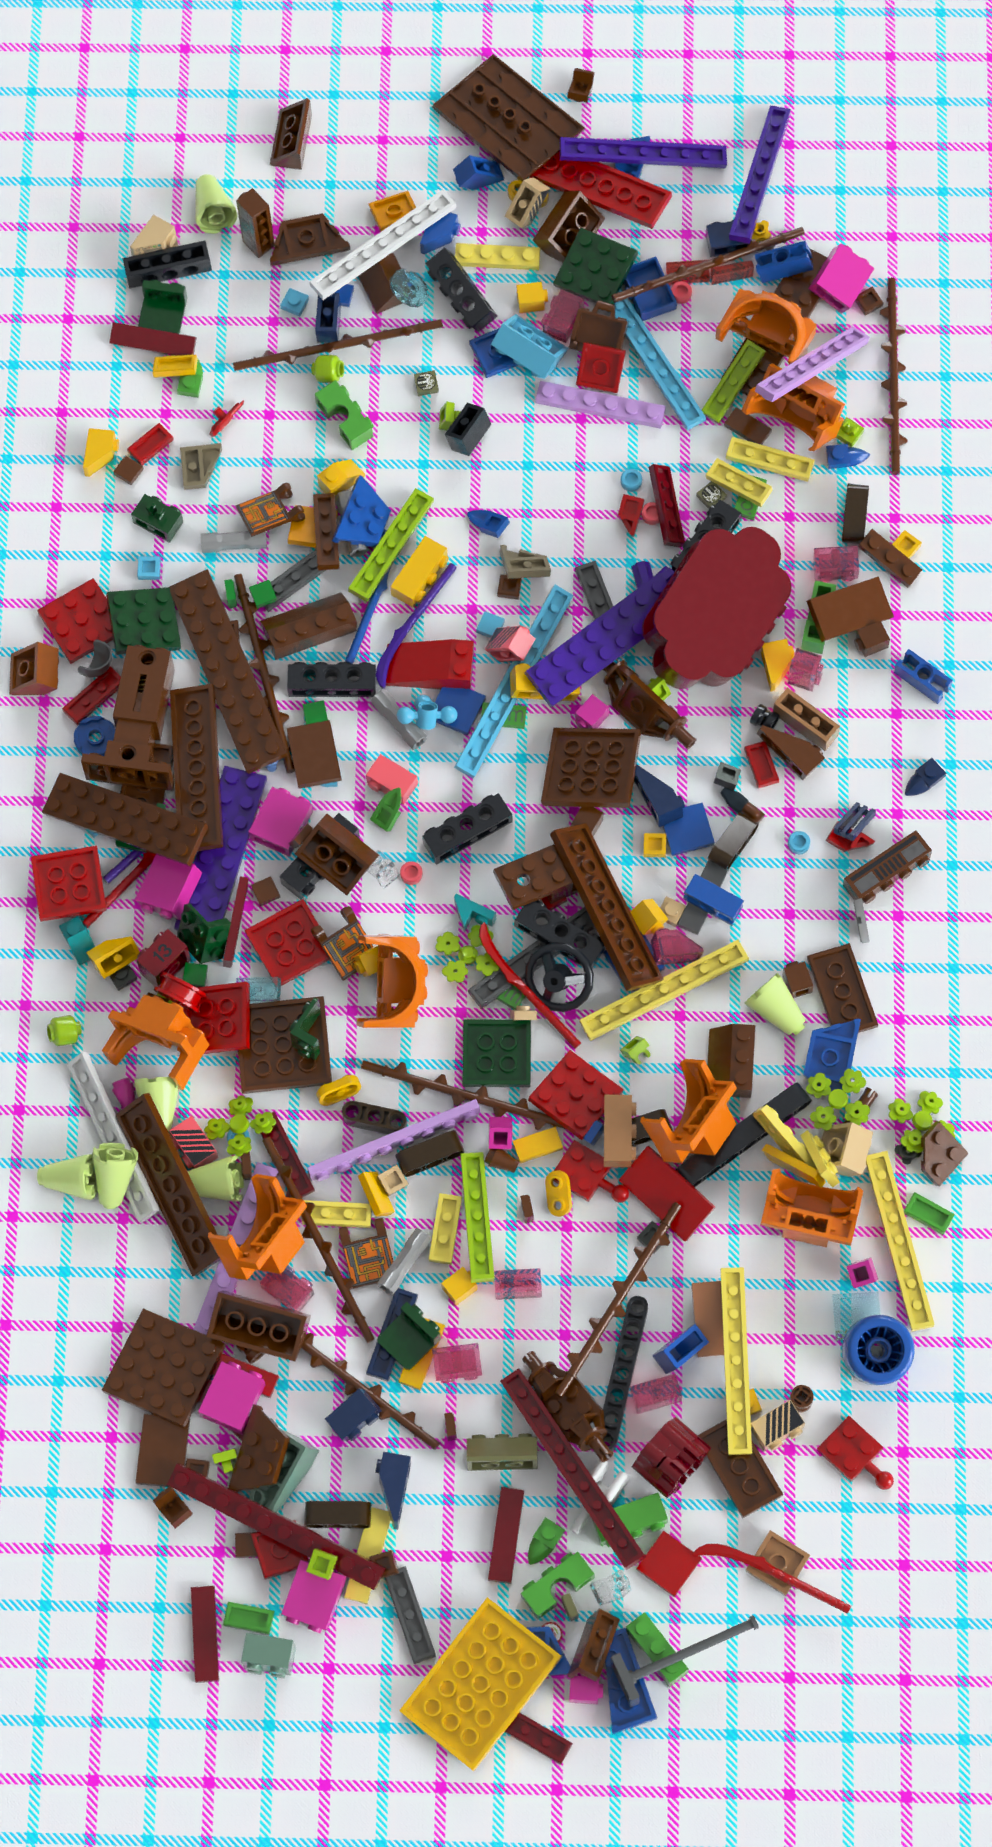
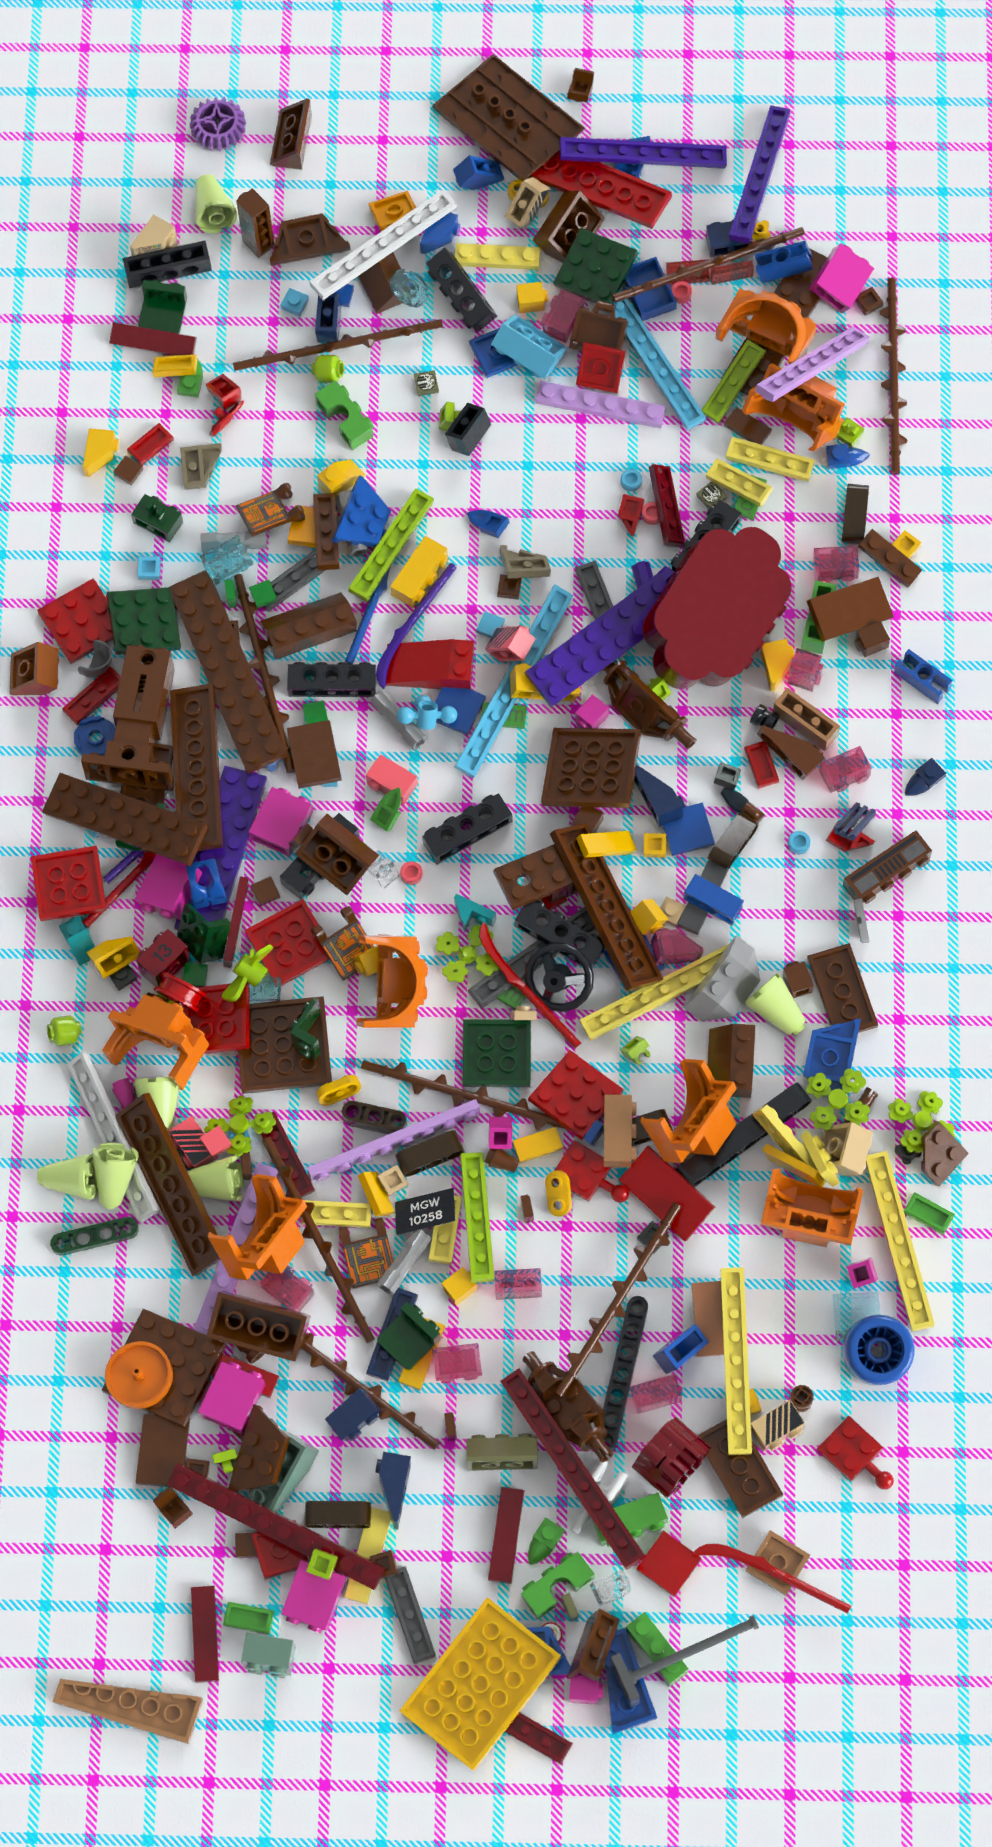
none -> dark green beam [50,1217,139,1256]
none -> medium nougat wing [53,1679,203,1745]
none -> orange piece [105,1341,173,1409]
none -> blue piece [186,859,227,909]
none -> medium lavender gear [189,96,246,151]
none -> clear light blue brick [200,535,254,585]
none -> coral tile [200,1126,232,1158]
none -> red slope [205,374,241,411]
none -> lime piece [222,944,274,1002]
none -> black sticker [395,1188,456,1235]
none -> yellow tile [576,831,637,858]
none -> light grey wedge [683,935,761,1021]
none -> clear pink brick [819,746,872,793]

